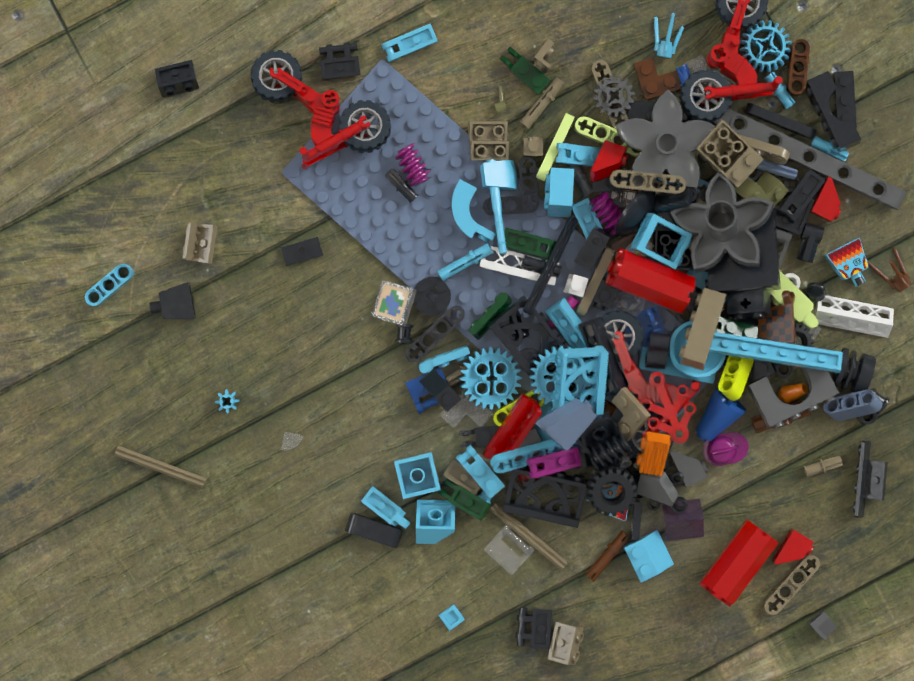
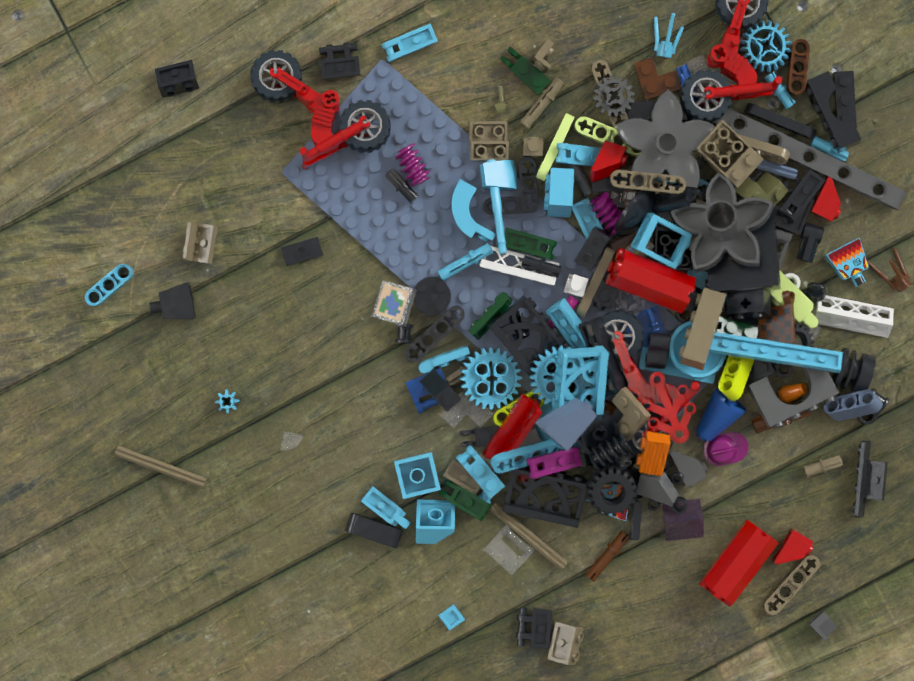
black axle [523,216,578,315] -> none
medium azure slope [623,530,674,582] -> none

